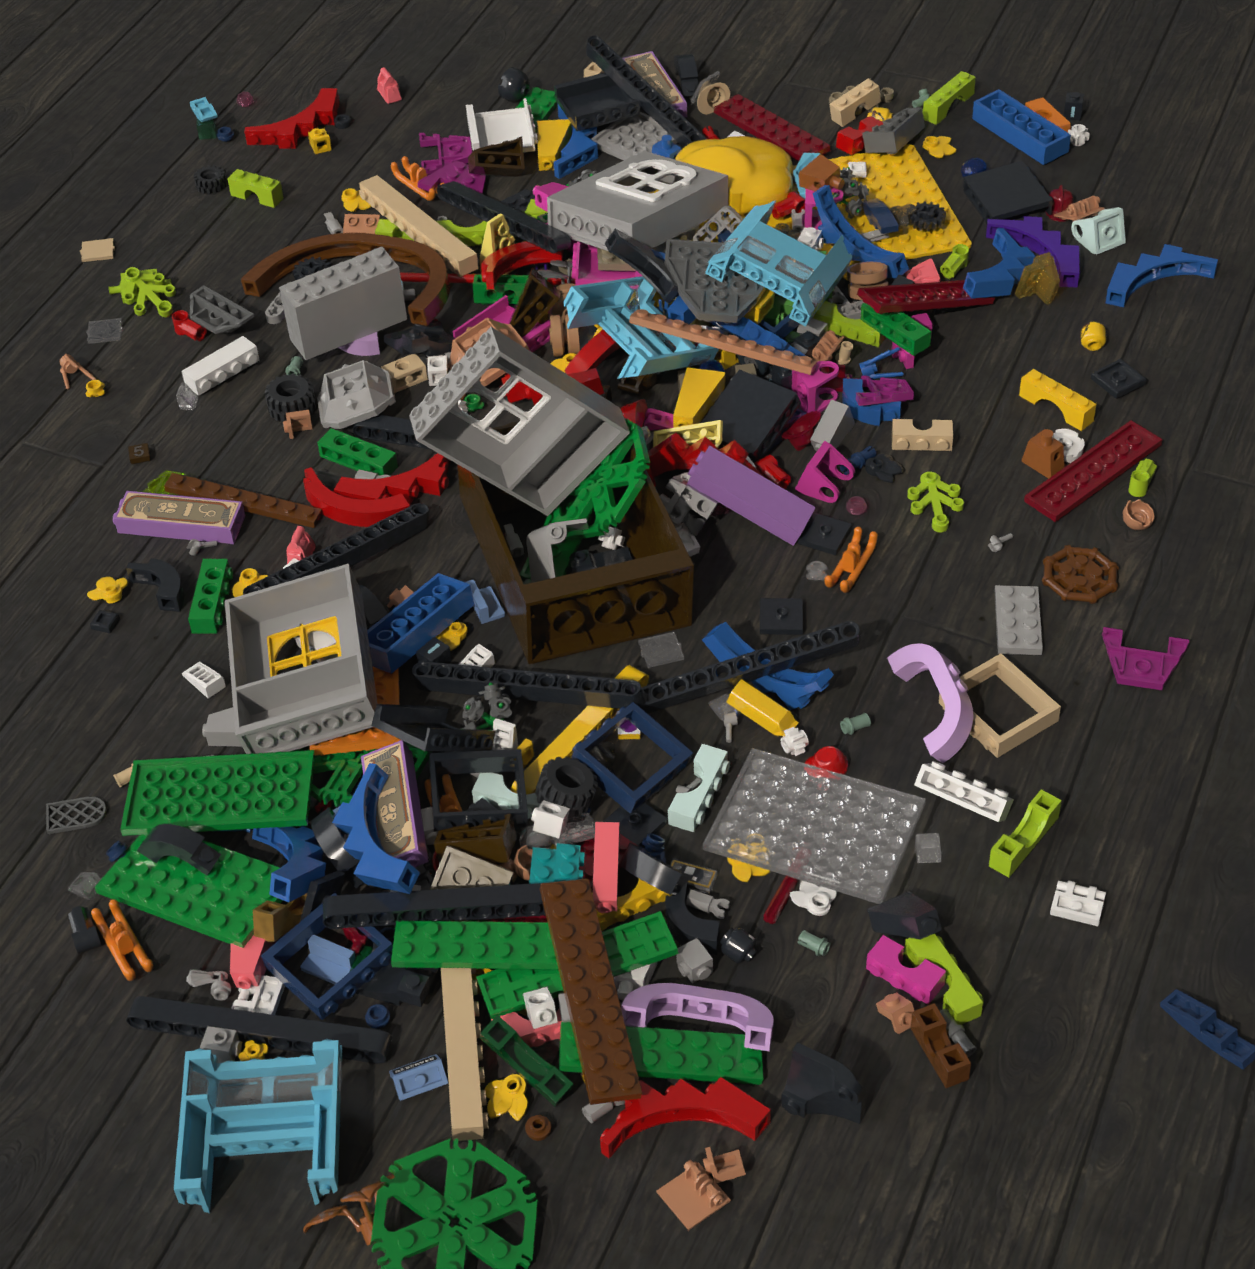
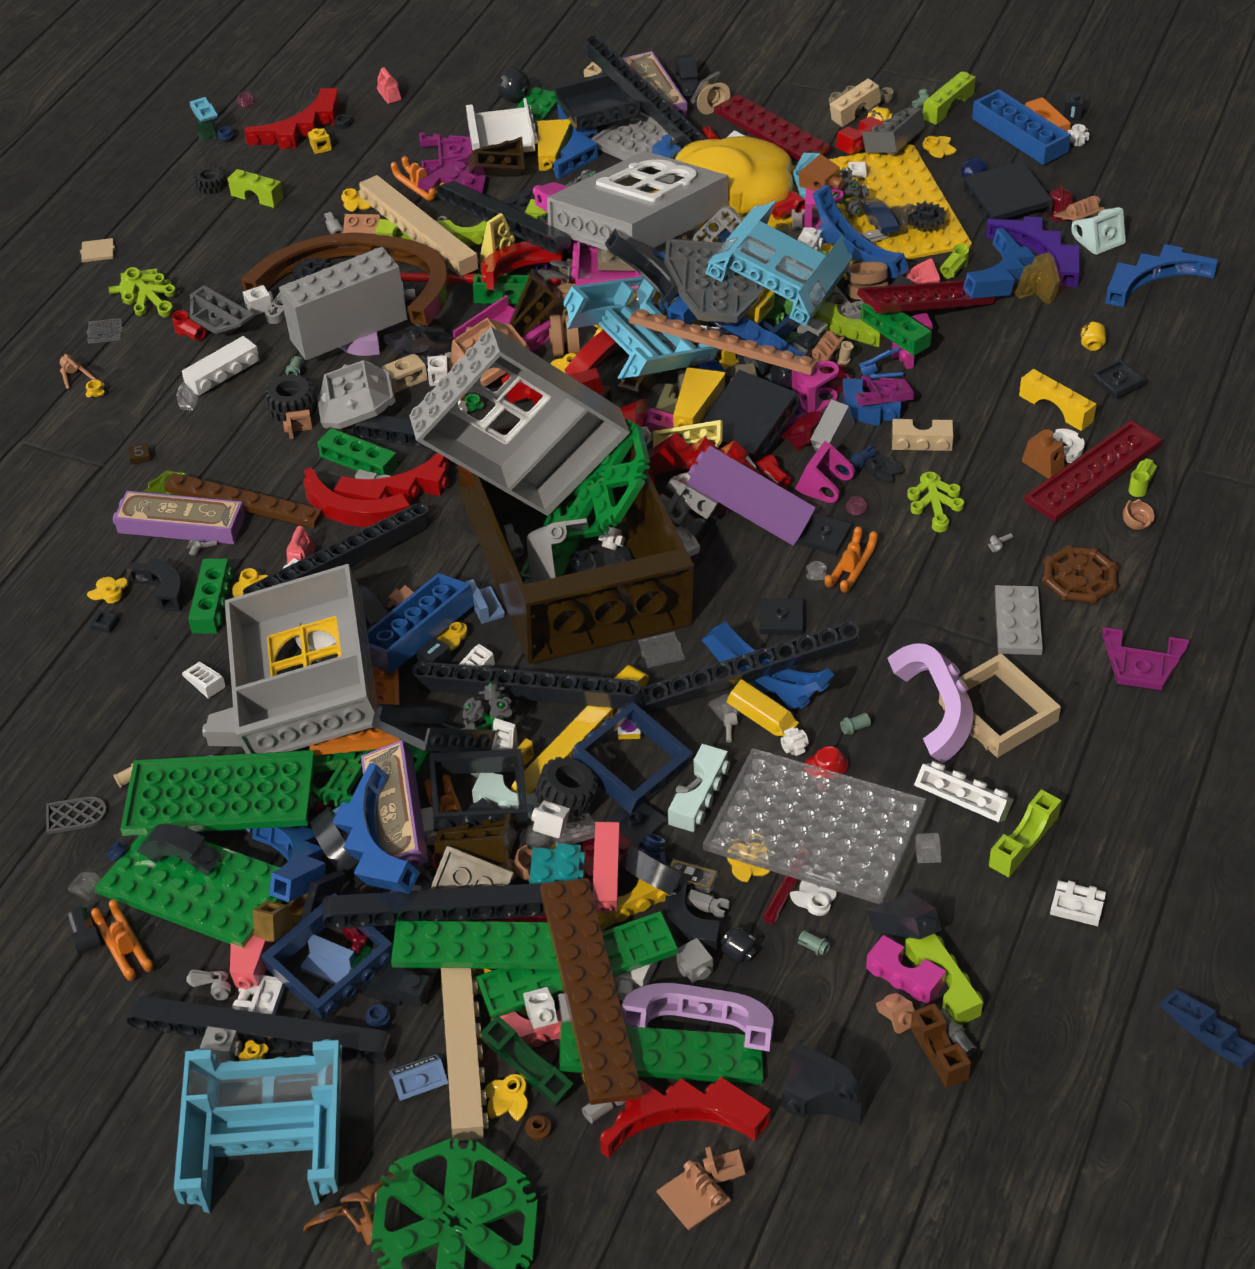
none -> white brick [243,285,273,316]
none -> olive slope [655,384,678,421]

